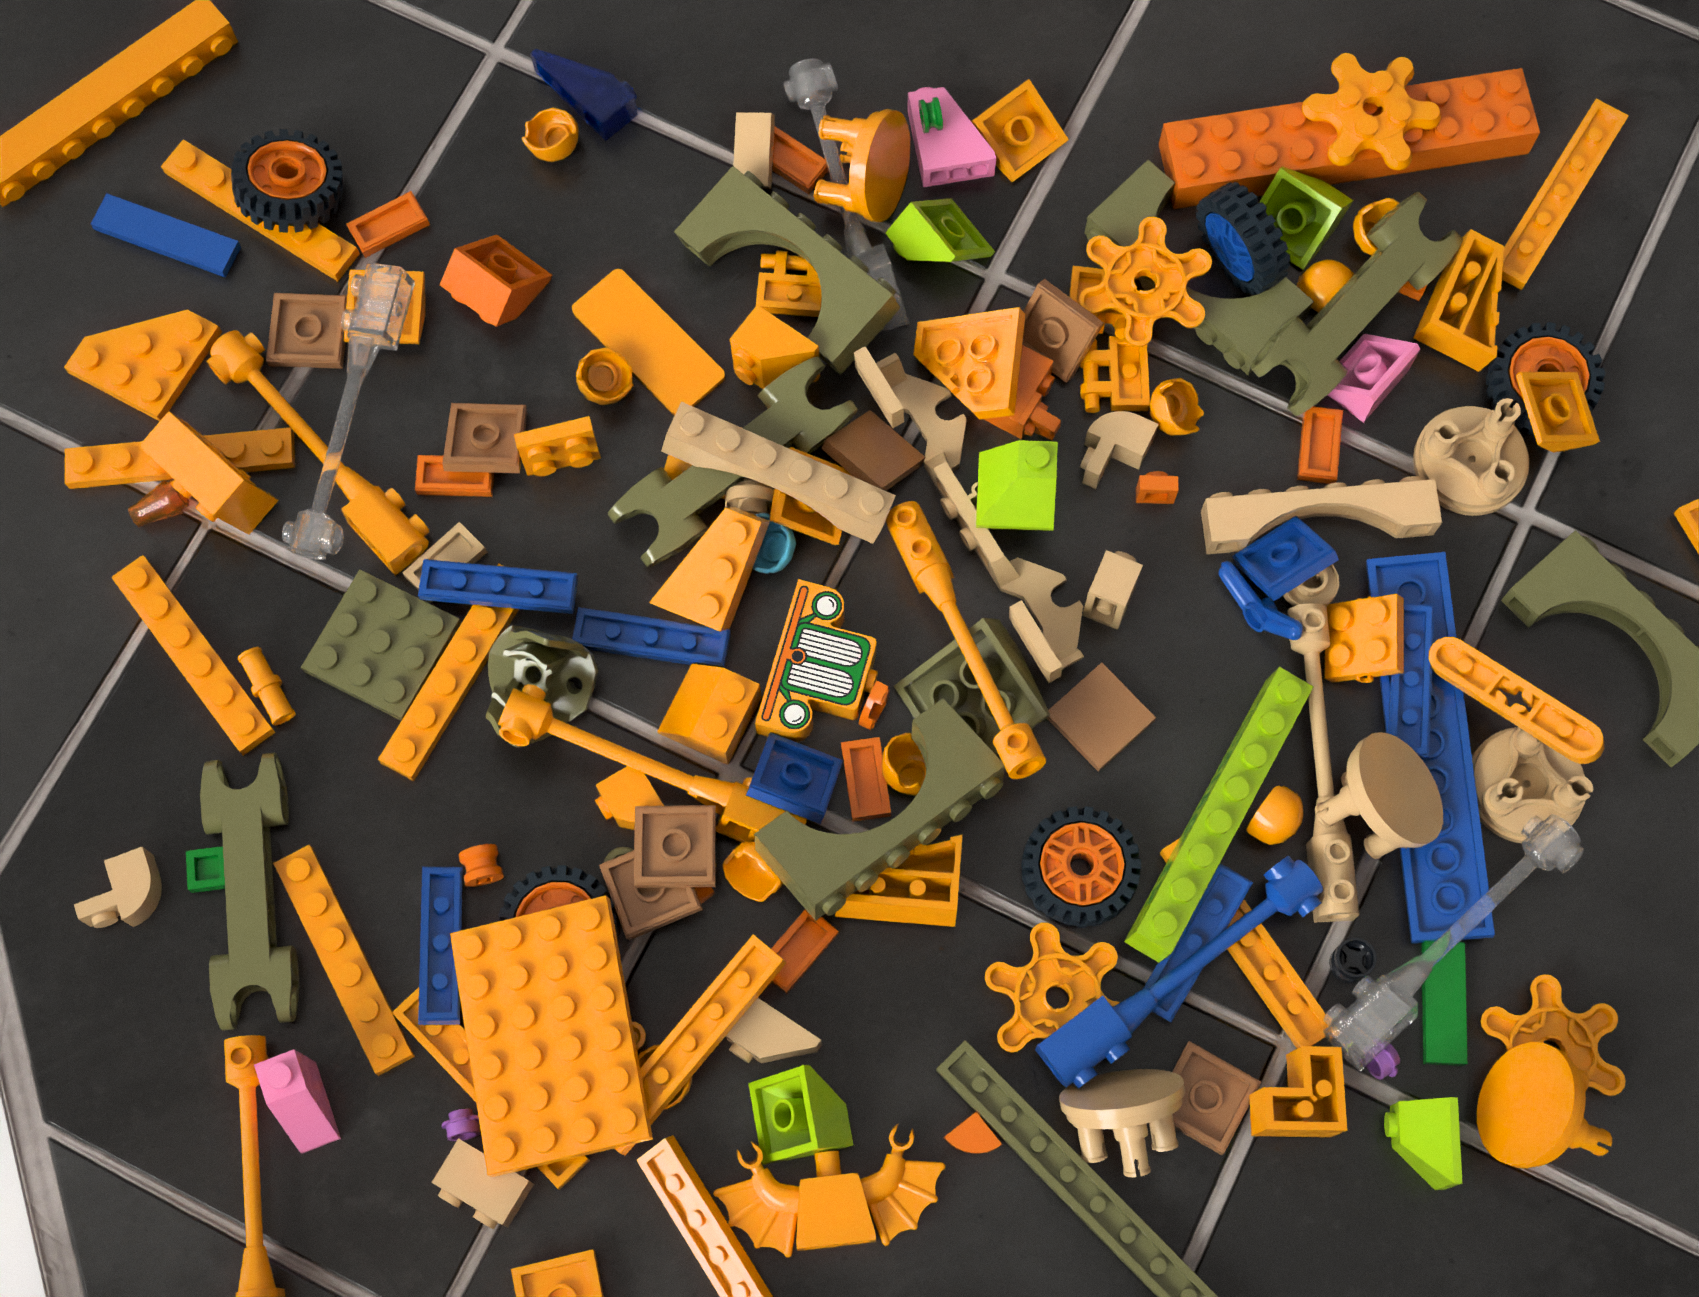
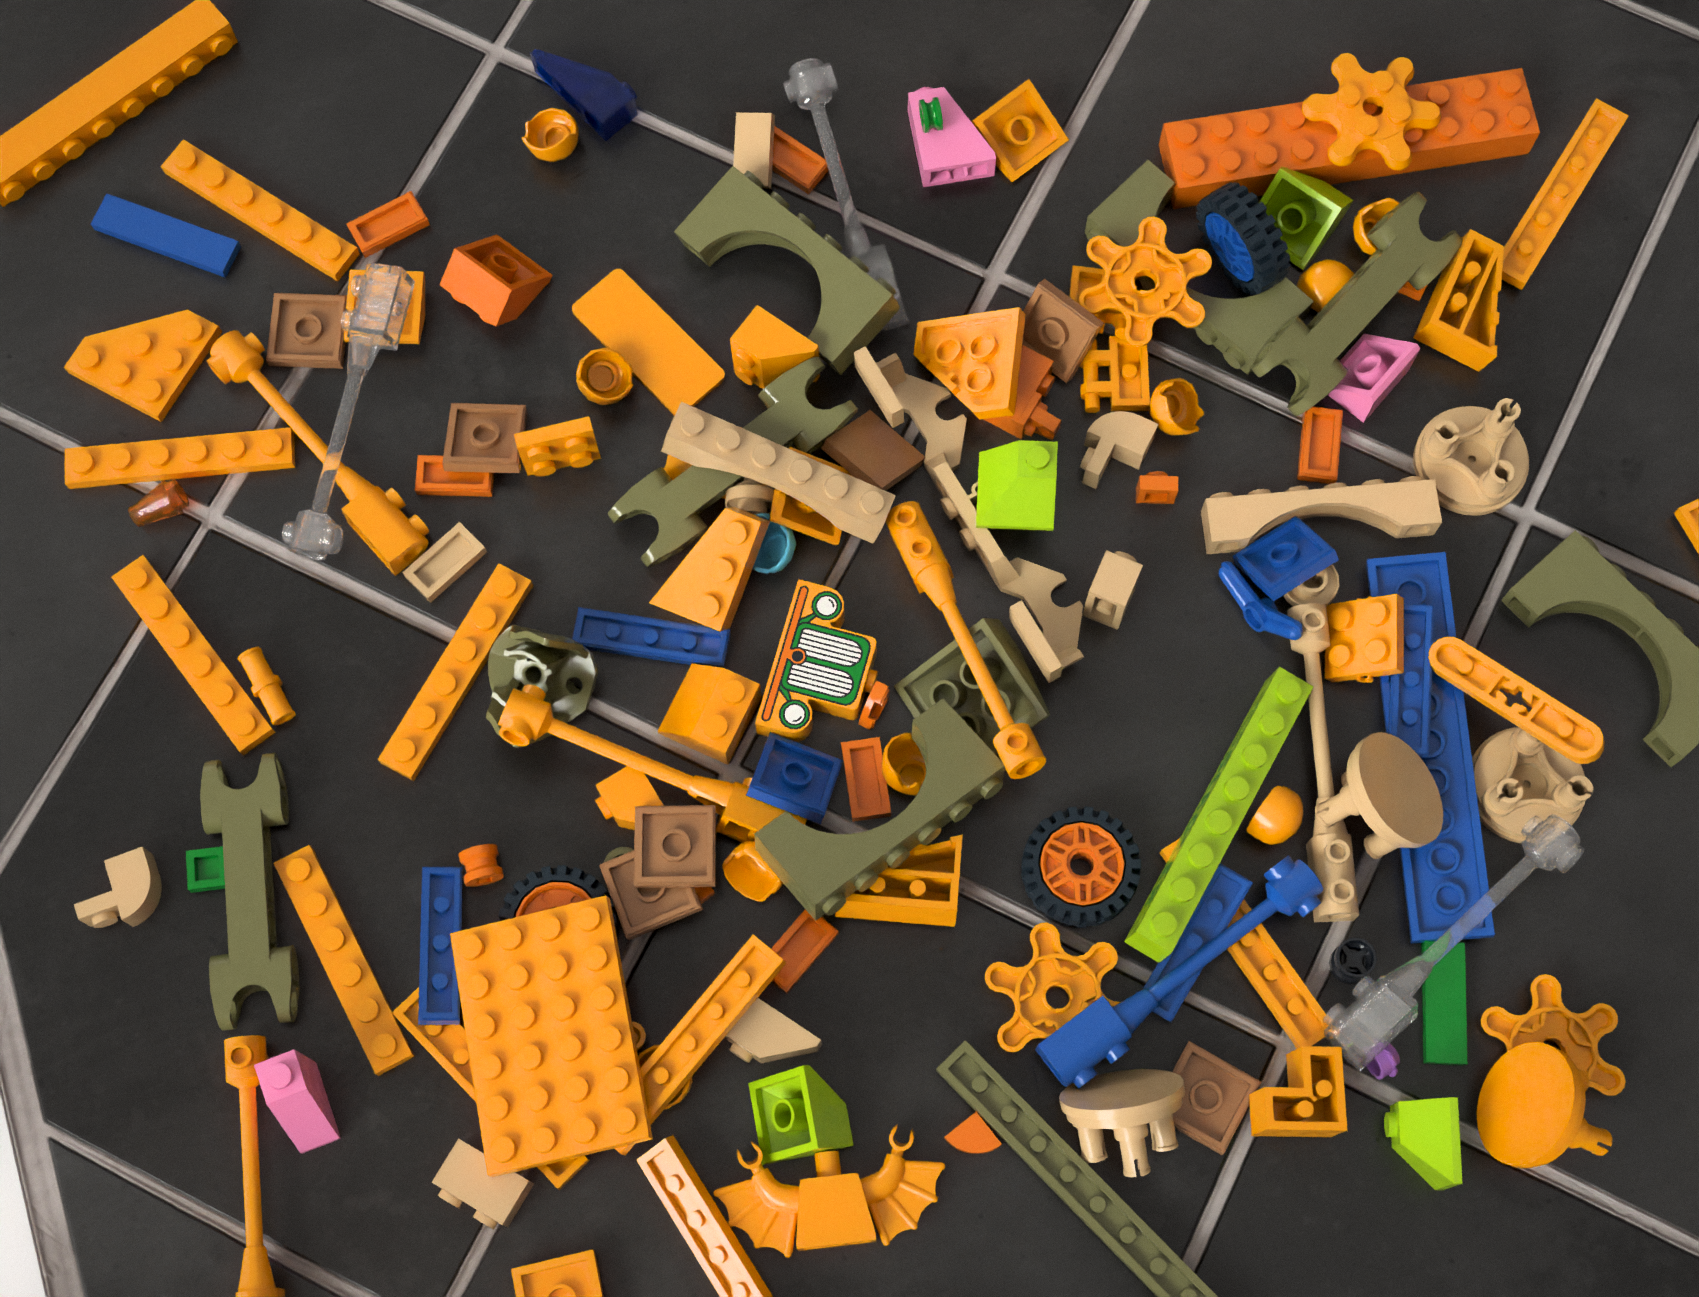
light orange wedge [139,411,279,535] -> none
wheel [231,129,343,233] -> none
olive plate [301,569,462,721] -> none
blue tile [418,559,578,614] -> none
medium lavender plate [441,1109,481,1141] -> none
light orange plate [756,250,822,317] -> none
light orange piece [814,109,910,222] -> none
lime slope [885,198,995,262] -> none
medium nougat tile [1047,663,1156,772] -> none
wheel [1486,322,1605,437] -> none
light orange slope [1516,372,1600,453] -> none

